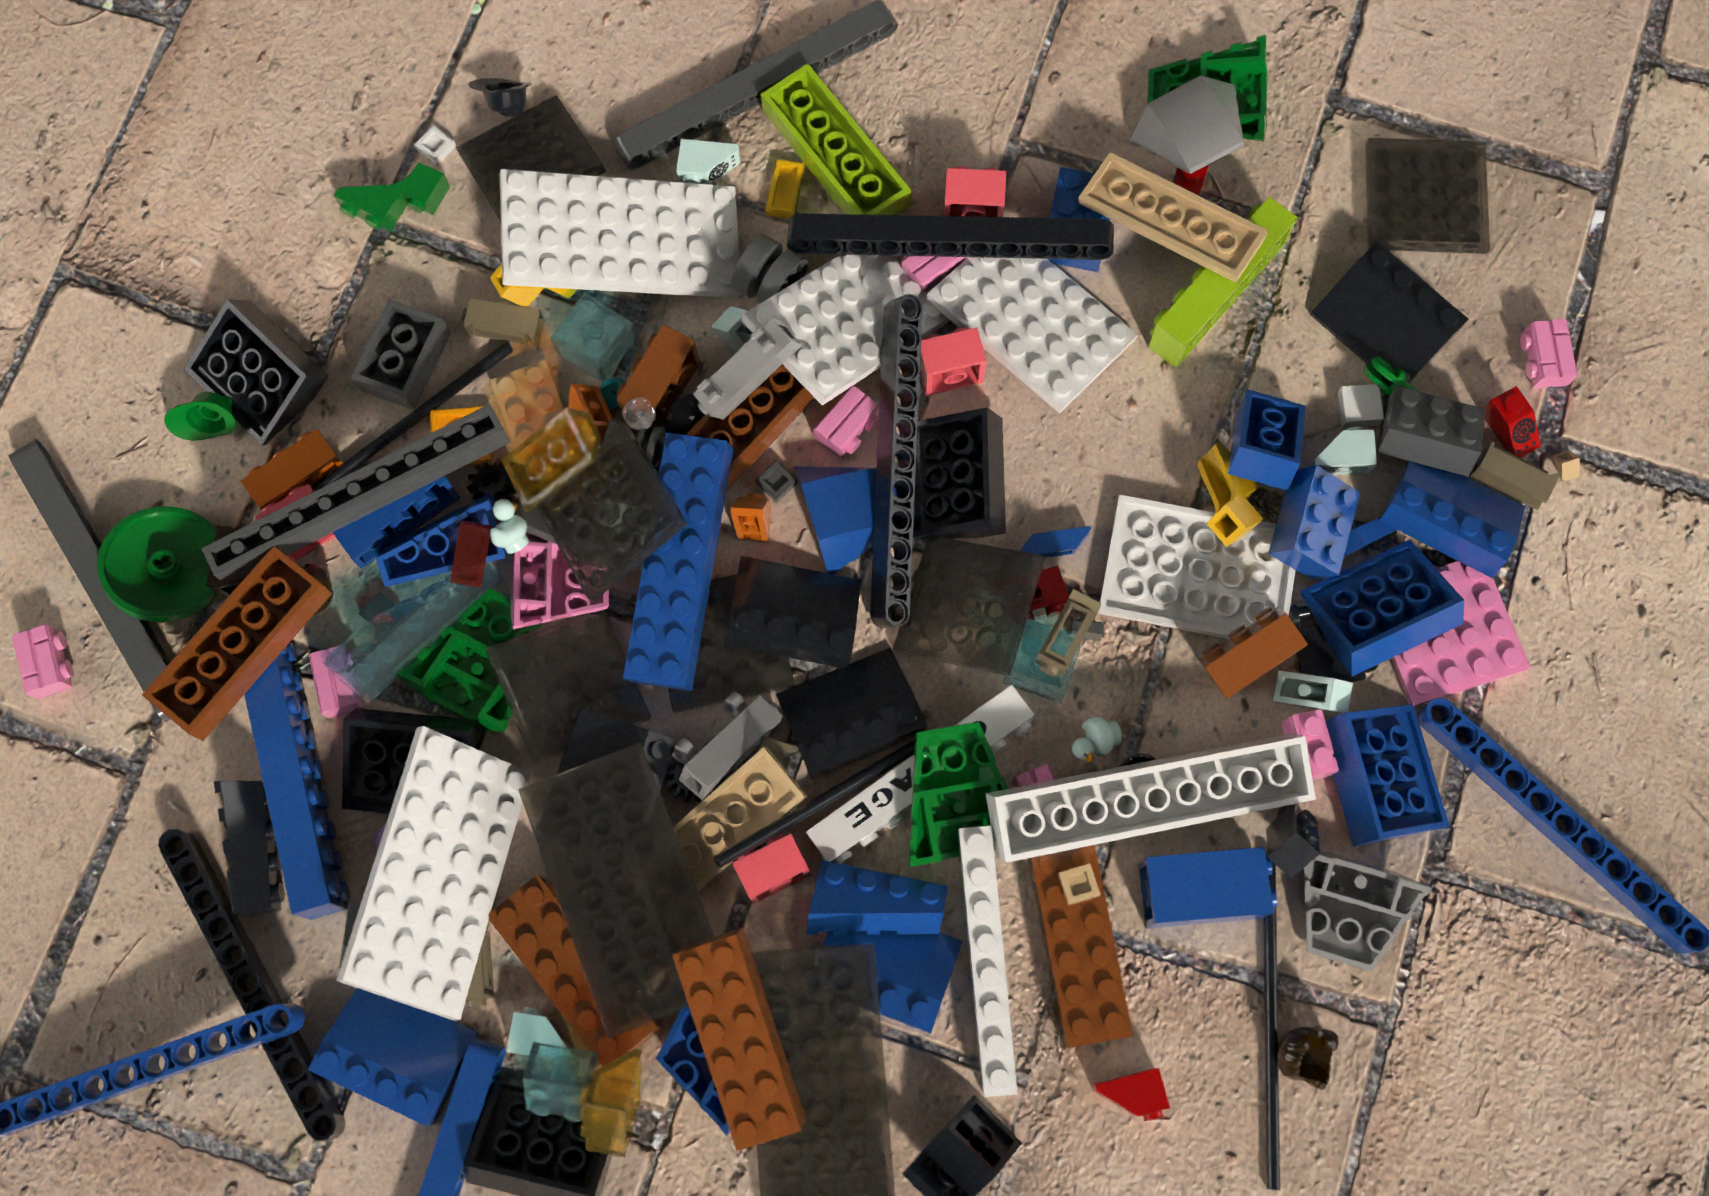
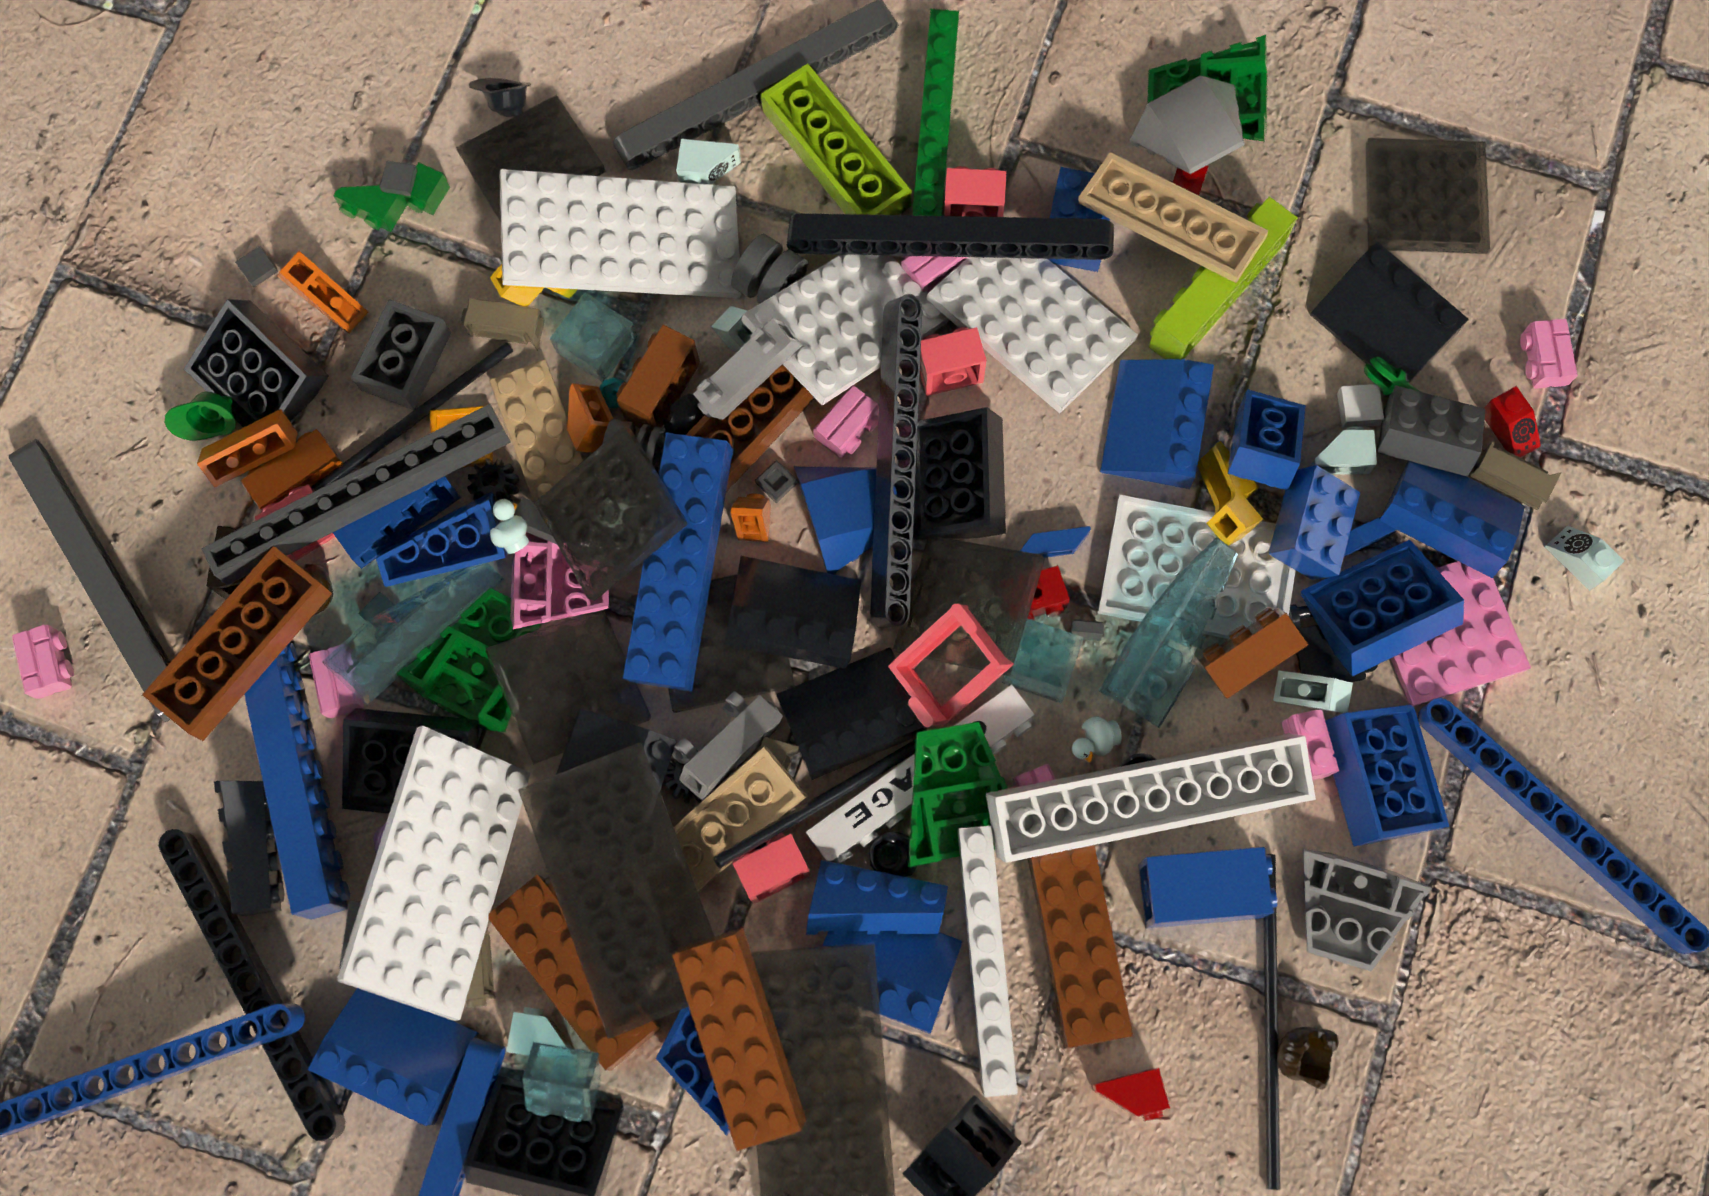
green dish [97,506,218,622] -> none
white tile [414,125,457,166] -> none
clear red tile [450,520,492,588] -> none
clear yellow slope [501,407,602,511] -> none
clear yellow slope [579,1048,642,1158] -> none
clear tile [622,397,656,430] -> none
yellow tile [765,159,805,219] -> none
dark tan window [1035,589,1102,677] -> none
tan plate [1058,863,1100,906] -> none
black hinge [1266,804,1320,878] -> none
tan piece [1552,450,1580,482] -> none
none -> orange brick [197,409,298,488]
none -> dark grey tile [235,246,278,288]
none -> orange slope [277,251,369,334]
none -> dark grey tile [380,161,417,196]
none -> black hair [868,832,917,877]
none -> coral piece [888,603,1014,727]
none -> green brick [912,9,959,216]
none -> clear light blue wedge [1099,538,1238,728]
none -> blue slope [1100,359,1214,489]
none -> light aqua slope [1545,526,1625,591]

